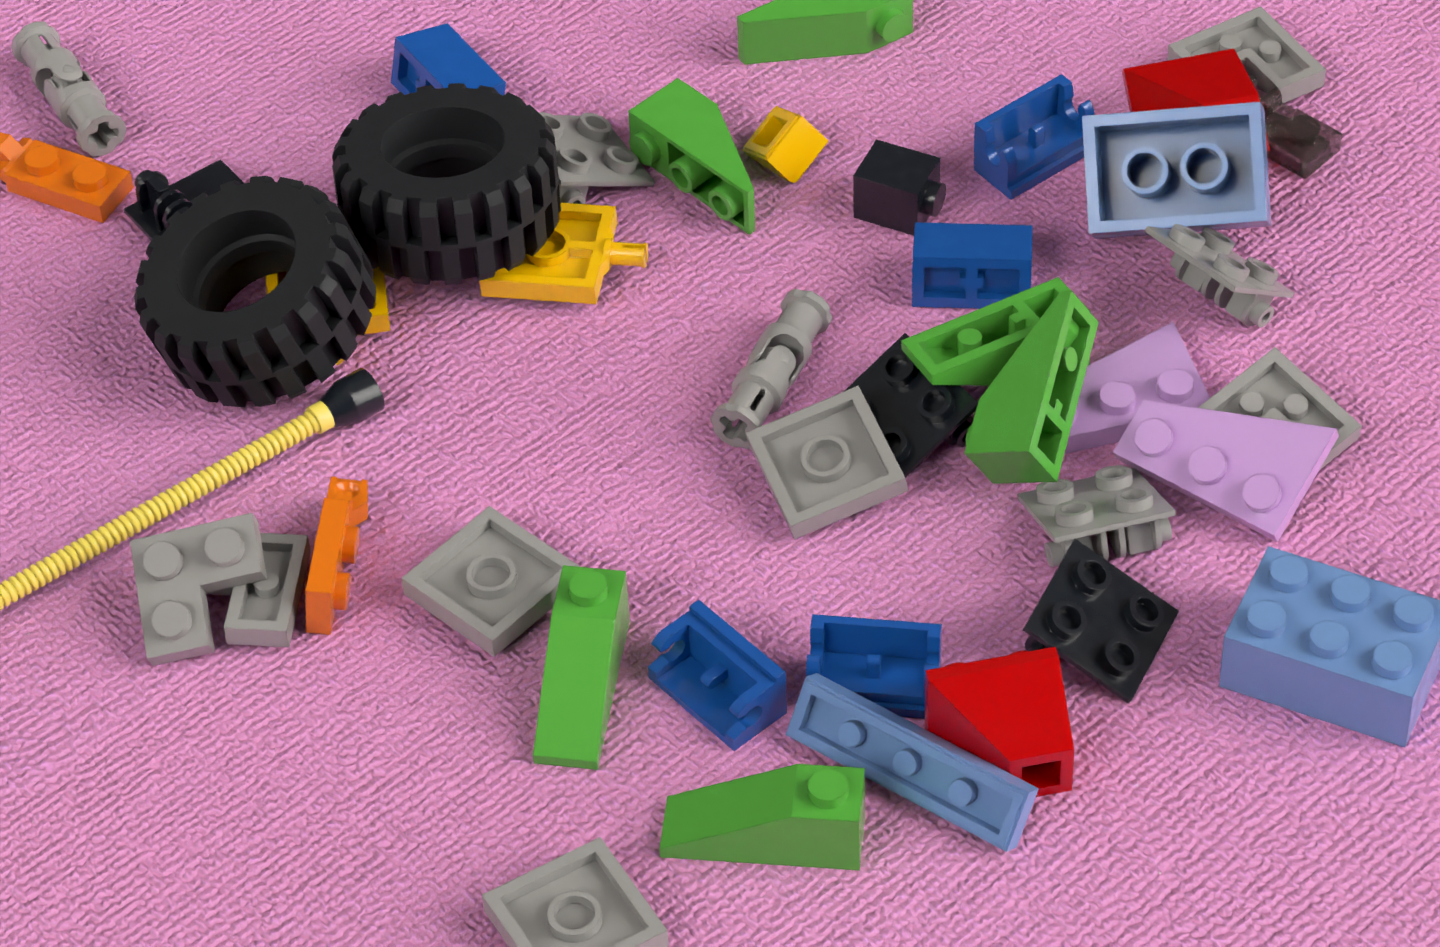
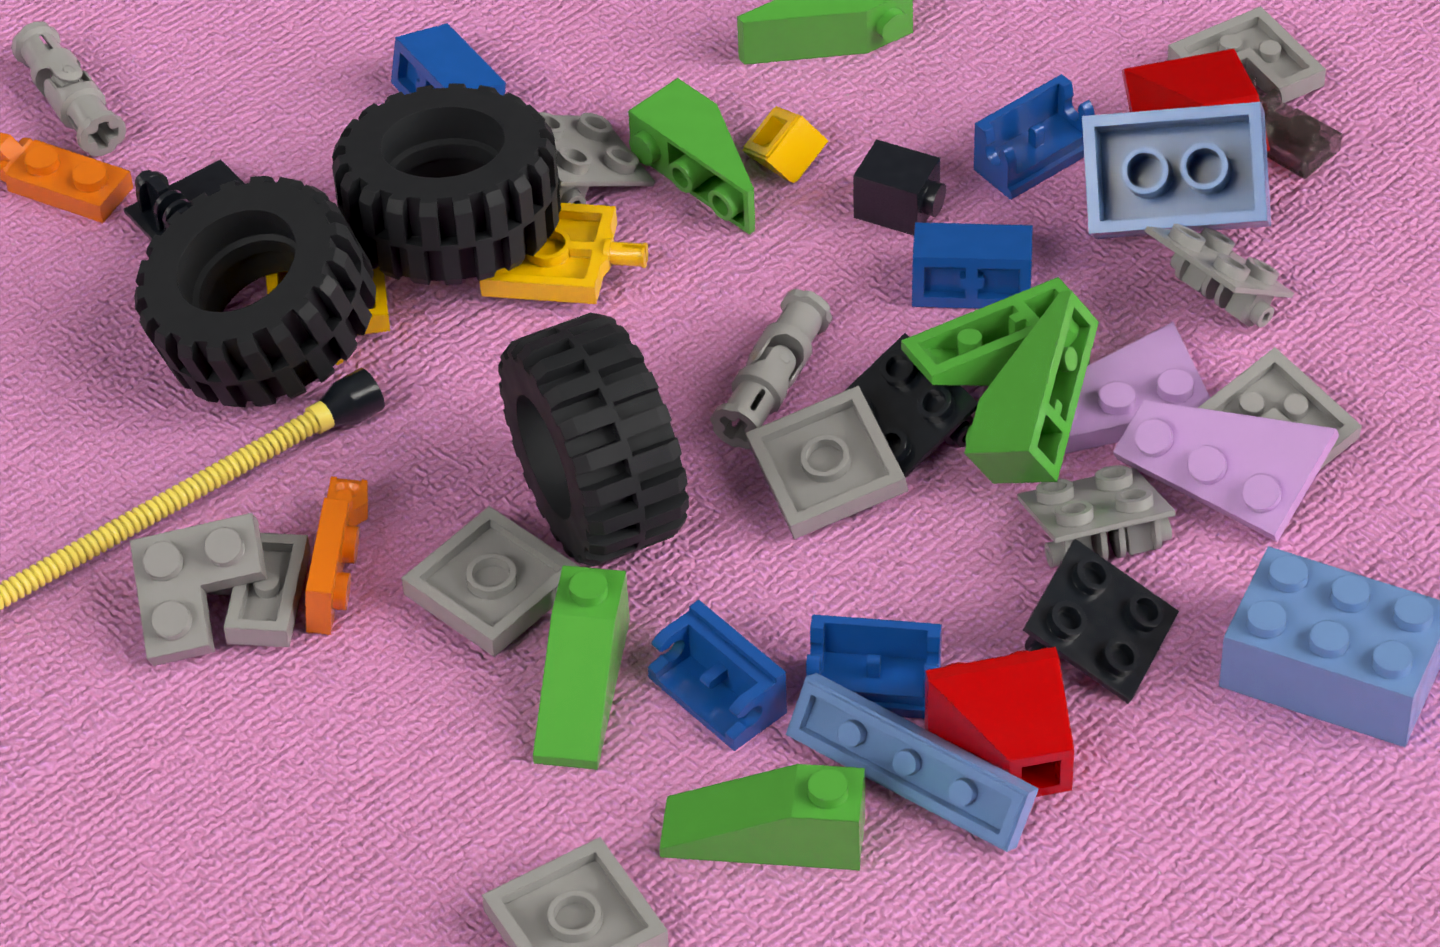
none -> black tyre [498,312,689,566]

